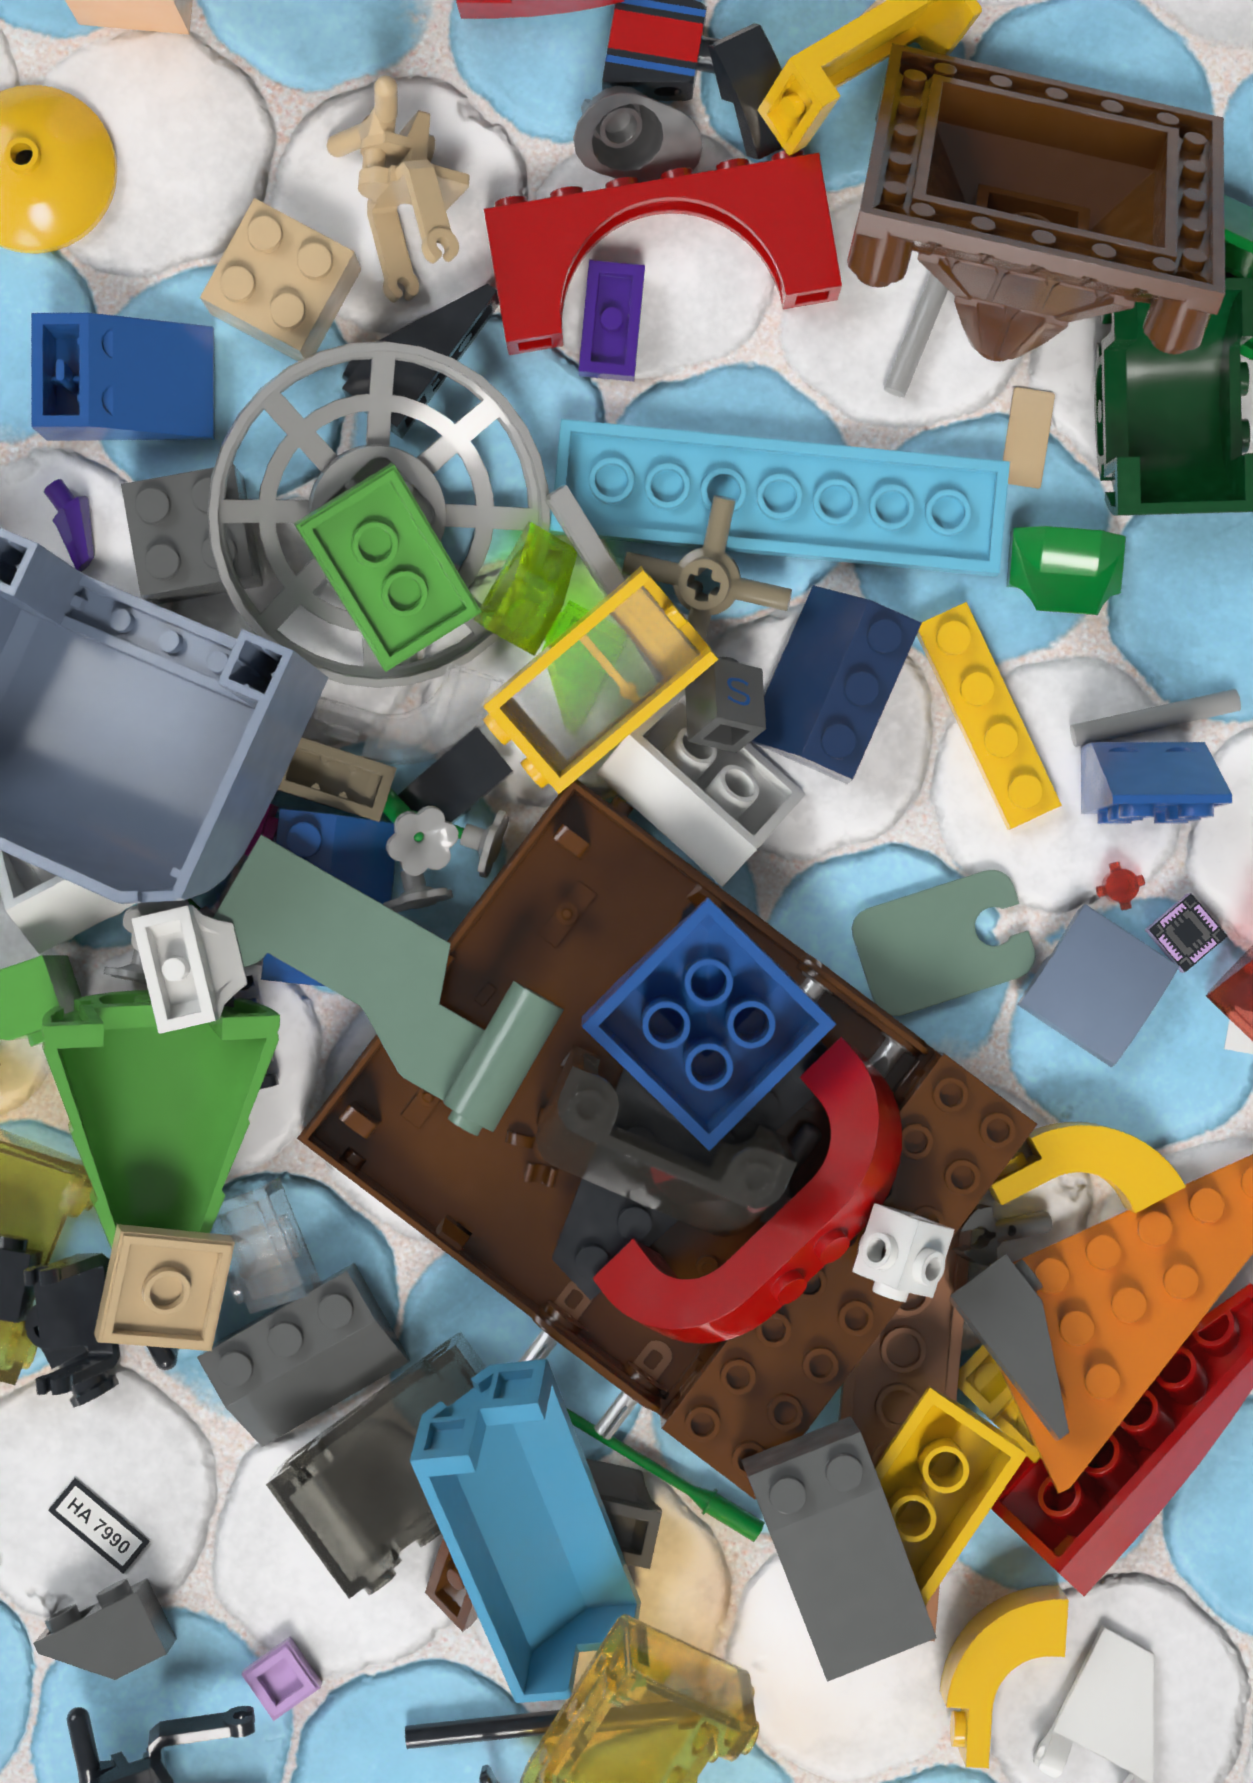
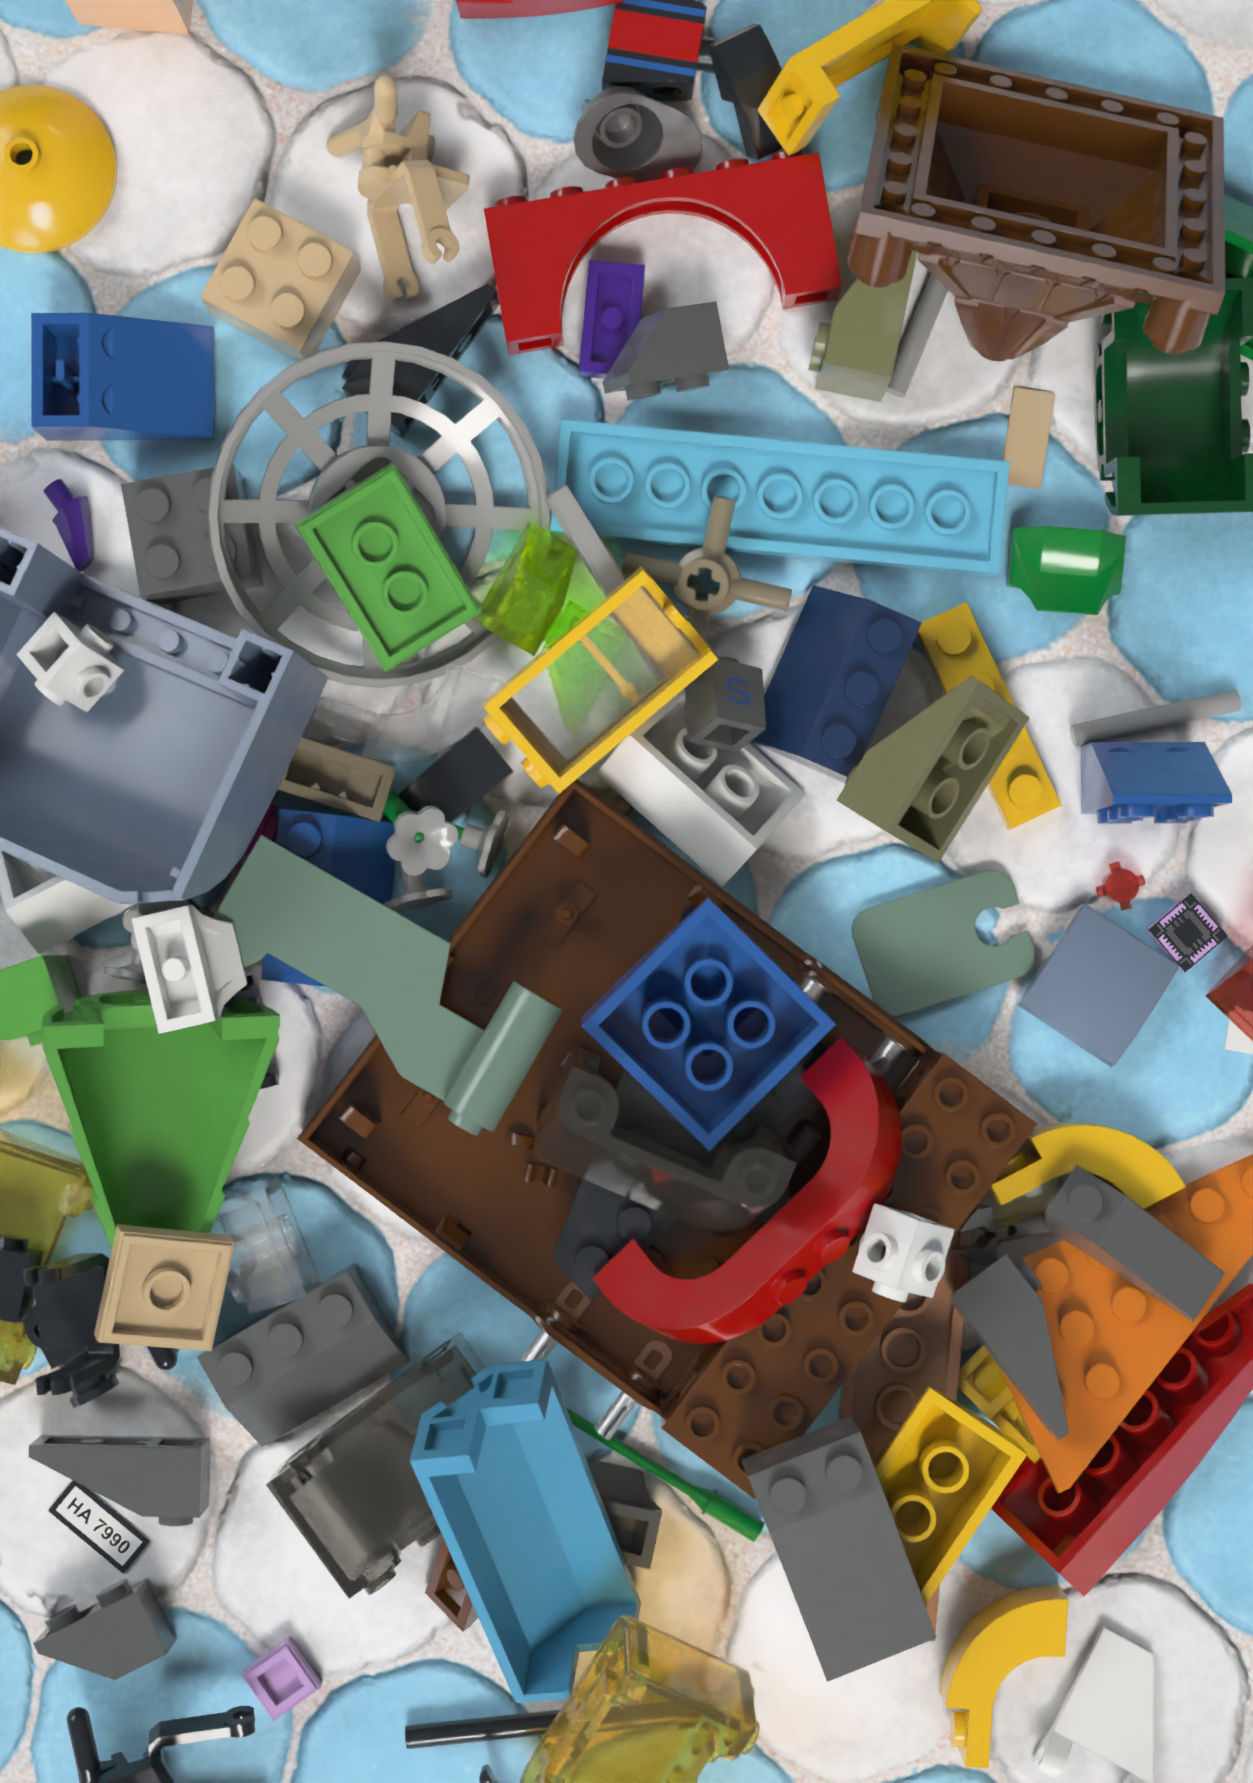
none -> white brick [16,612,124,712]
none -> dark grey slope [28,1435,210,1526]
none -> dark grey slope [602,301,729,400]
none -> olive slope [808,251,917,402]
none -> olive slope [836,676,1030,863]
none -> dark grey slope [1045,1165,1225,1322]

